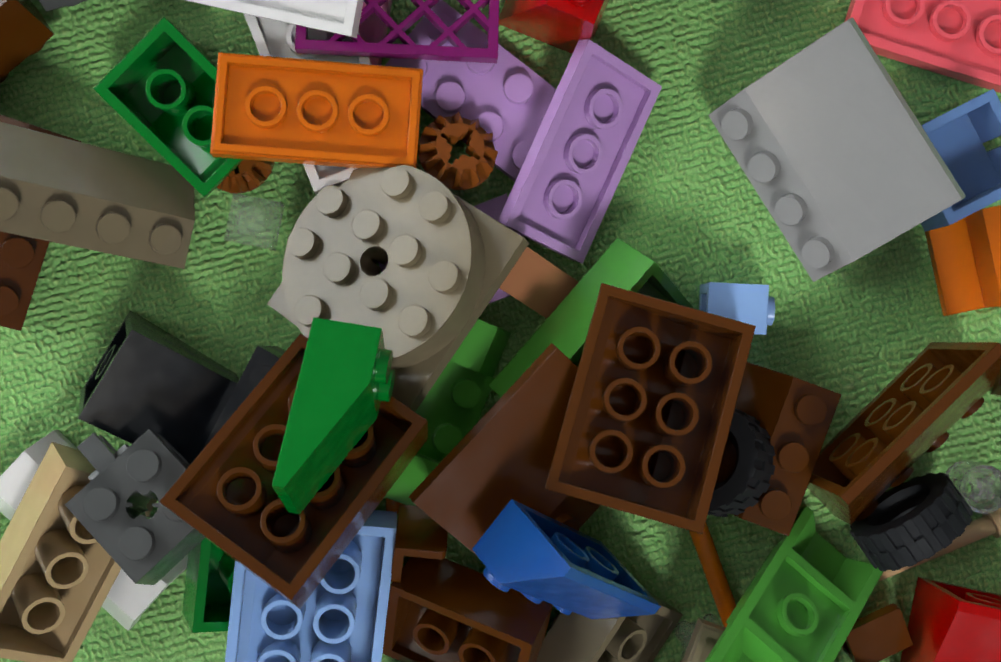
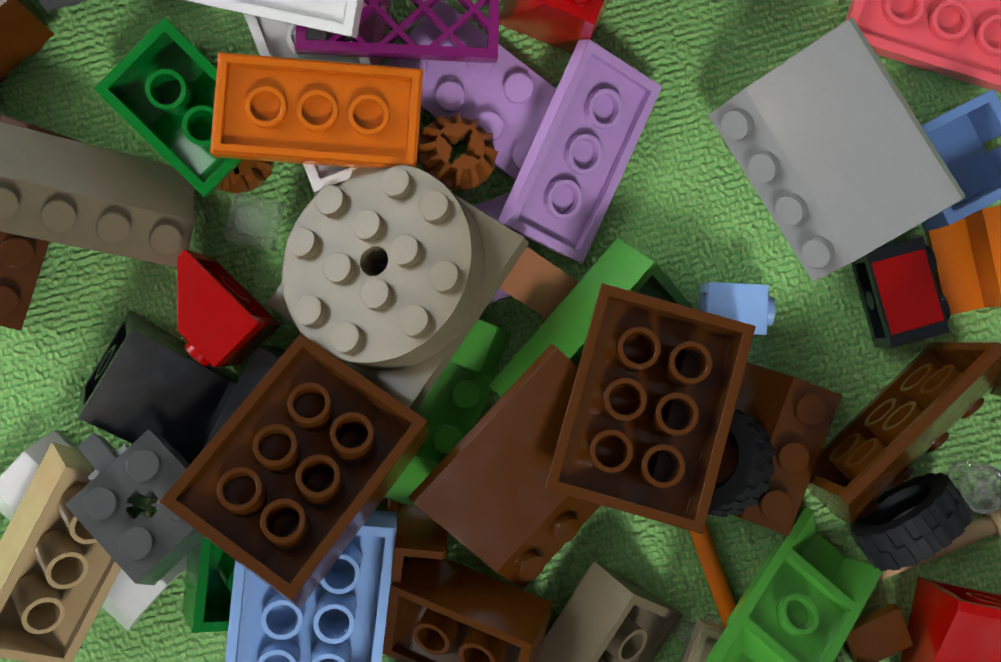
green slope [272,317,395,514] -> none
blue slope [472,499,661,619] -> none
none -> red slope [177,249,281,367]
none -> brick [851,236,950,348]

